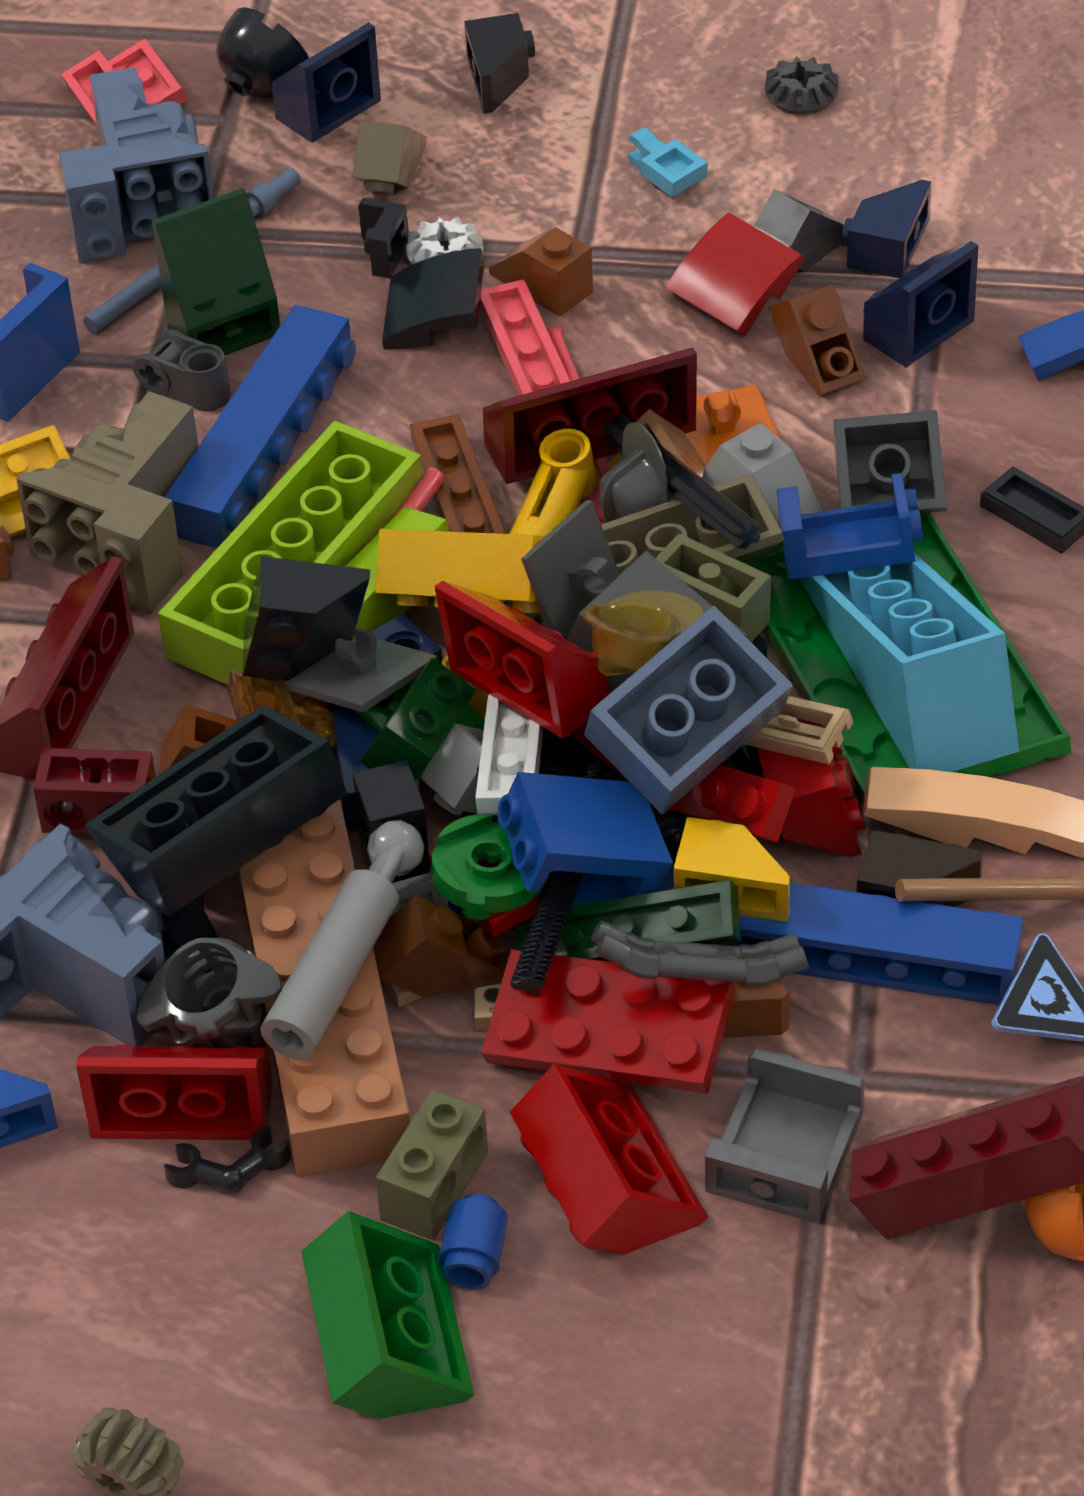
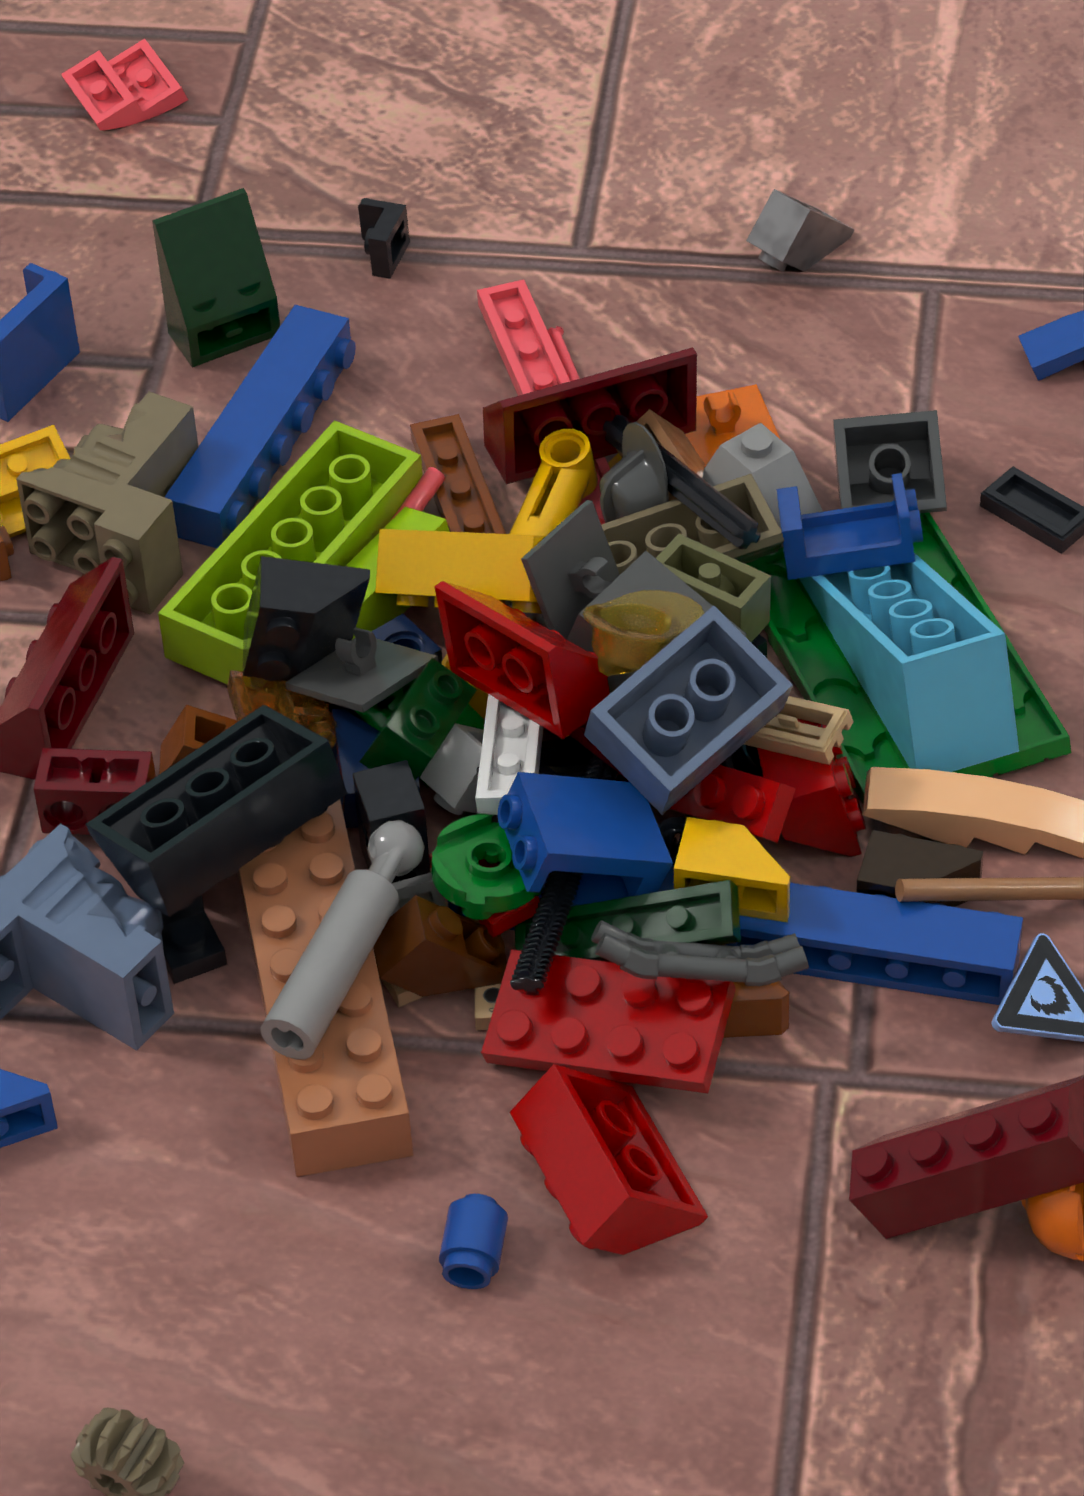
sand blue brick [59,67,214,263] -> none
red slope [76,1044,273,1140] -> none
sand blue bar [83,168,301,334] -> none
dark grey piece [133,329,231,411] -> none
dark grey piece [137,938,282,1048] -> none
black arm [164,1126,291,1193] -> none
black cylinder [216,7,309,98] -> none
dark blue slope [272,22,381,143] -> none
green slope [301,1211,474,1419] -> none
dark tan slope [352,120,427,194] -> none
olive brick [376,1089,488,1241] -> none
black slope [382,248,484,349] -> none
white gear [406,216,483,265] -> none
black slope [464,13,535,114] -> none
dark orange slope [489,227,593,316] -> none
medium azure plate [628,128,708,198] -> none
red slope [665,212,805,336] -> none
flat silver panel [705,1049,865,1224] -> none
dark grey gear [764,56,839,111] -> none
dark orange slope [769,284,866,395] -> none
dark blue slope [841,180,931,278] -> none
dark blue slope [863,241,979,368] -> none

